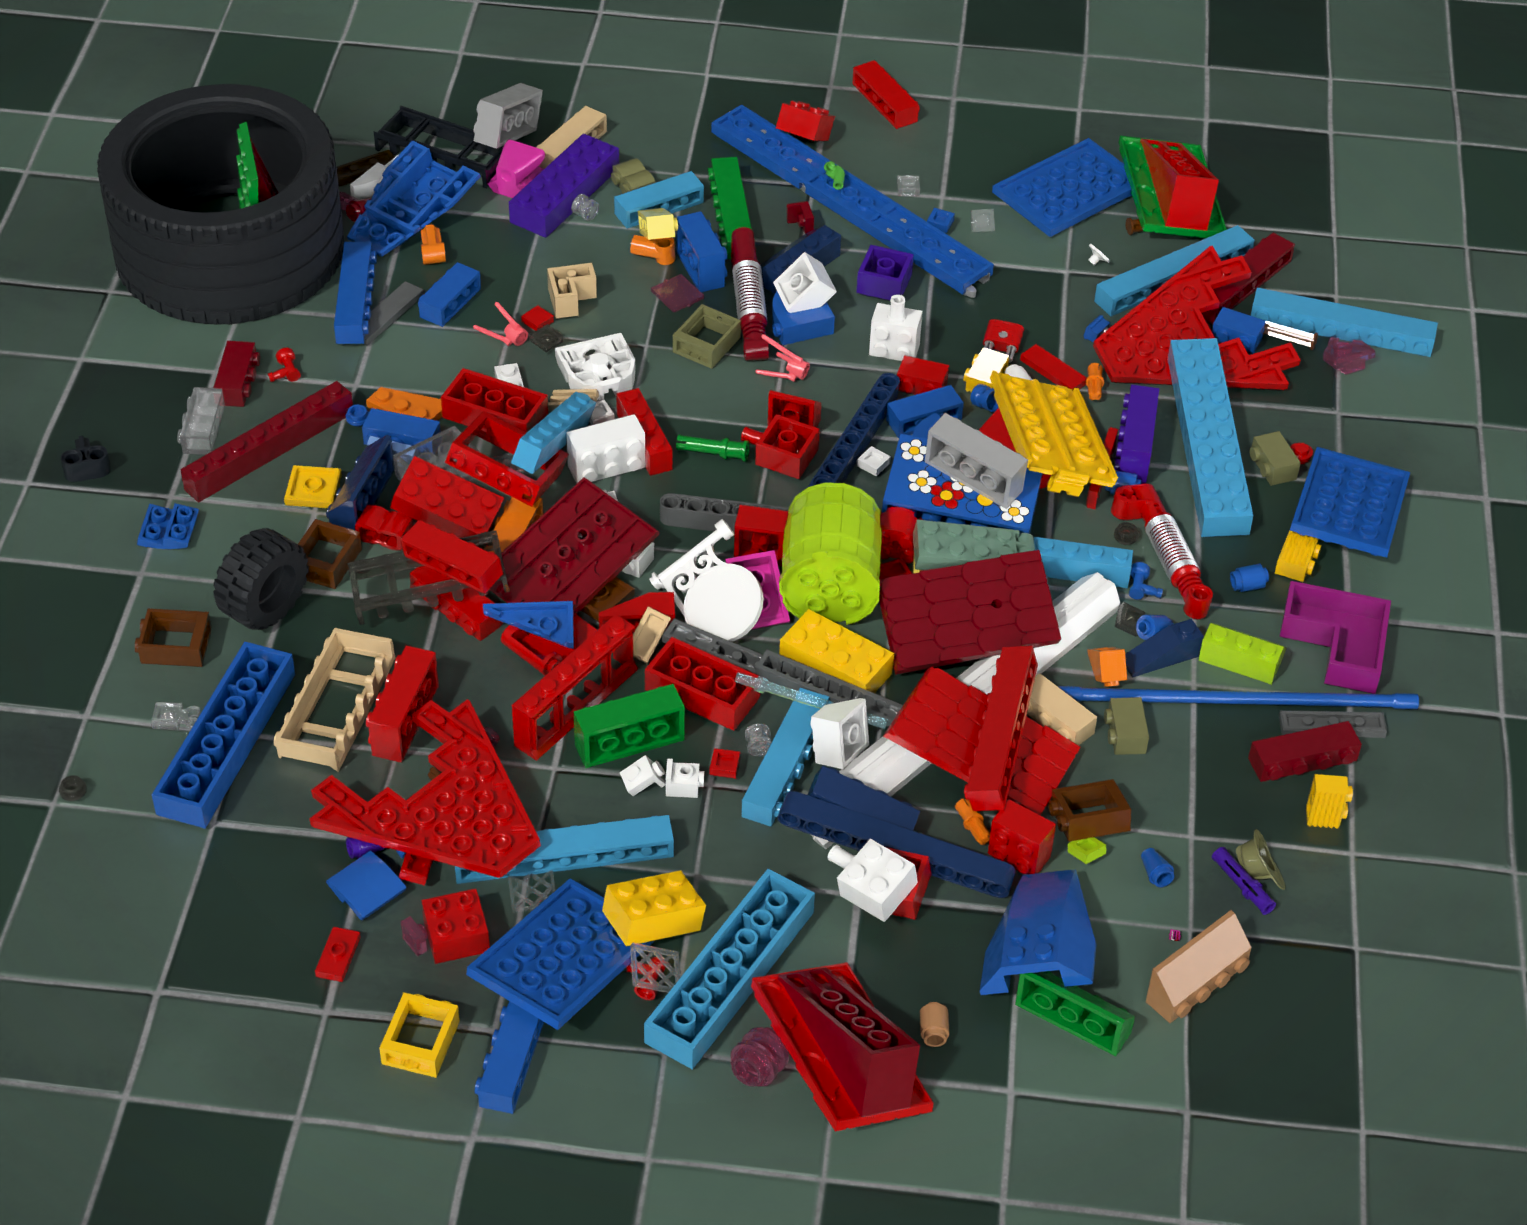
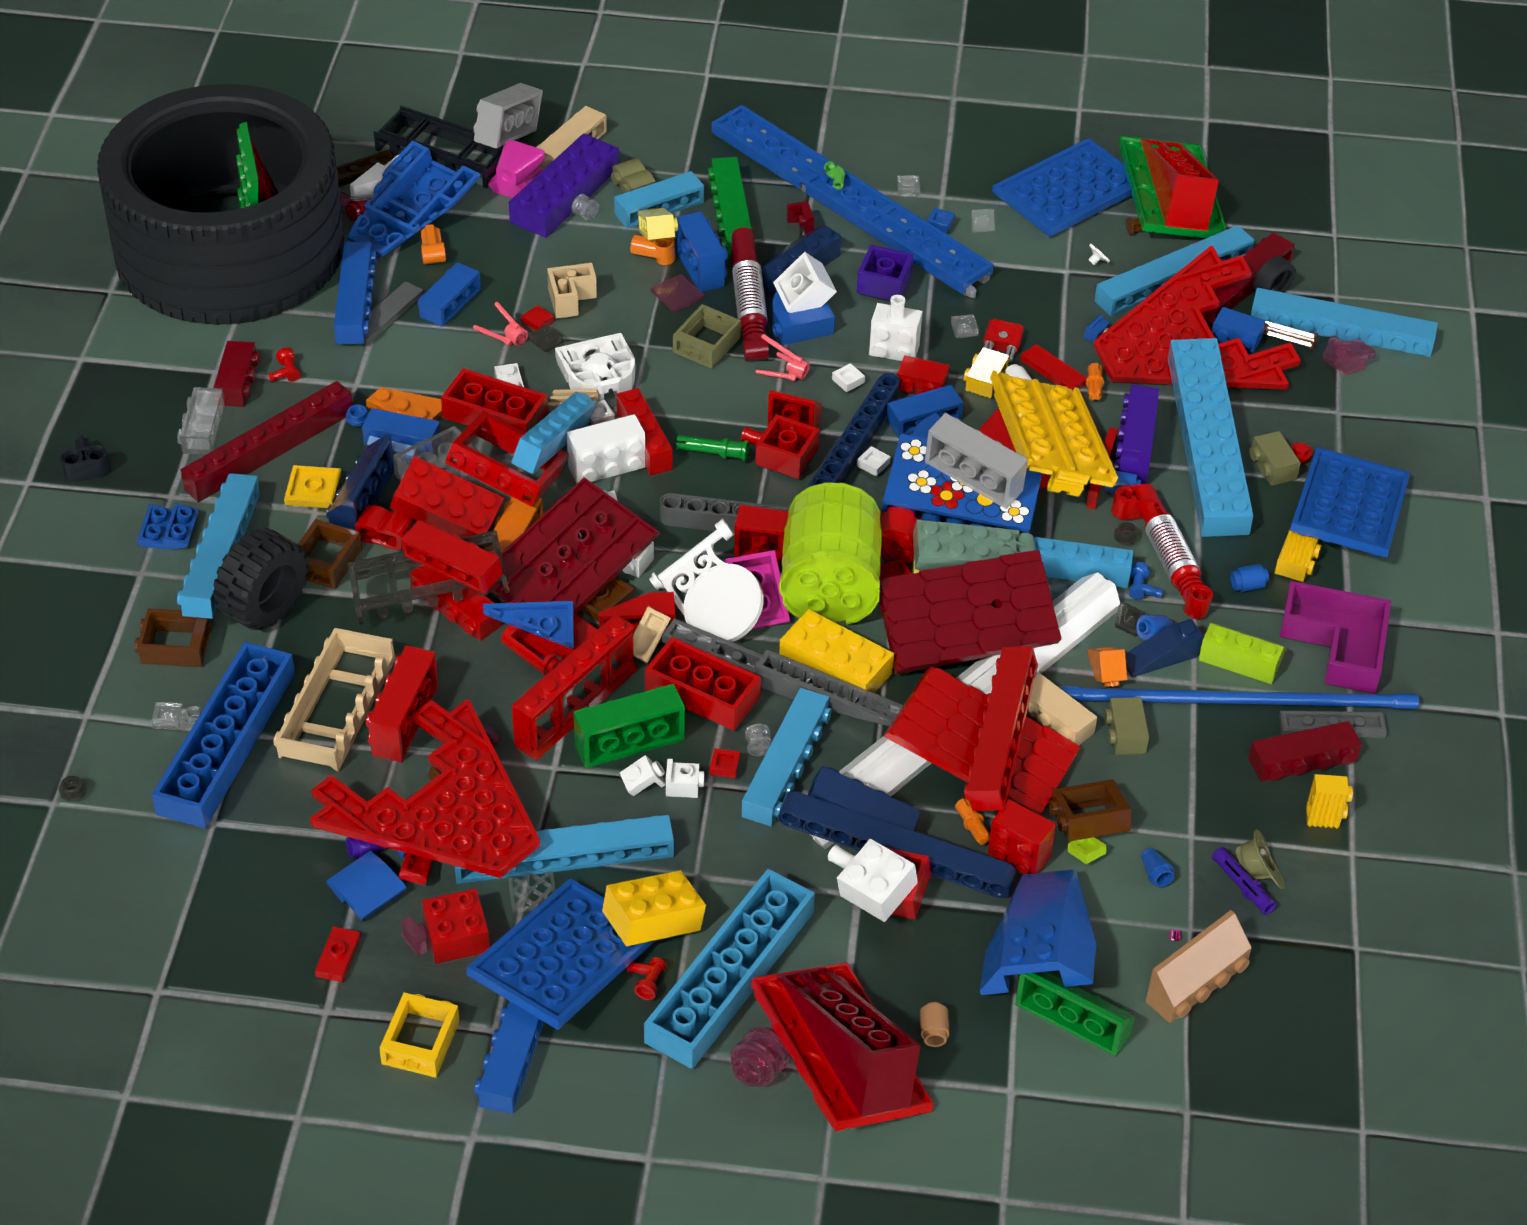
clear window [630,943,681,993] -> none
clear light blue bar [735,672,888,729] -> none
red brick [776,100,835,141] -> none
white slope [811,698,869,769] -> none
red brick [853,60,920,129] -> none
blue wheel [970,384,999,412] -> none
none -> dark azure brick [177,474,260,619]
none -> white plate [832,363,865,392]
none -> clear plate [951,314,979,338]
none -> black tyre [1253,256,1296,293]

